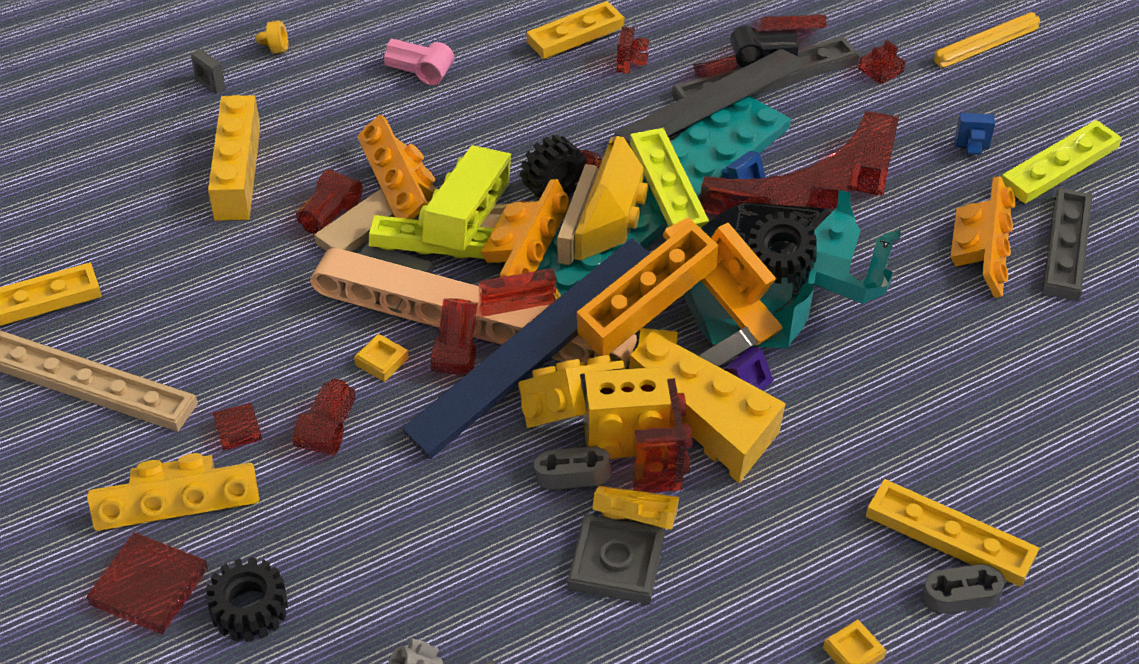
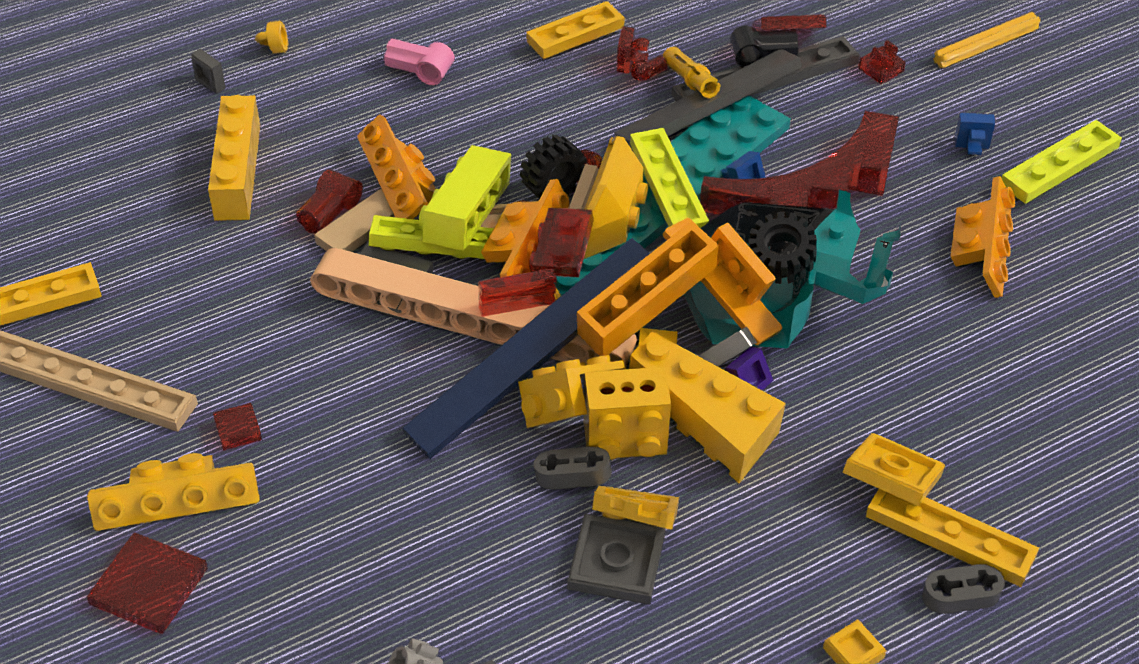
black tyre [206,557,288,642] -> none
clear red piece [293,378,356,456] -> none
yellow tile [354,334,409,382] -> none
clear red piece [431,298,478,376] -> none
clear red bracket [632,378,692,493] -> none
clear red tile [693,55,737,76] -> none
dark grey tile [1042,188,1093,301] -> none
none -> clear red bracket [529,208,594,288]
none -> clear red arm [630,55,668,82]
none -> yellow pin [662,47,721,98]
none -> yellow tile [842,433,945,506]

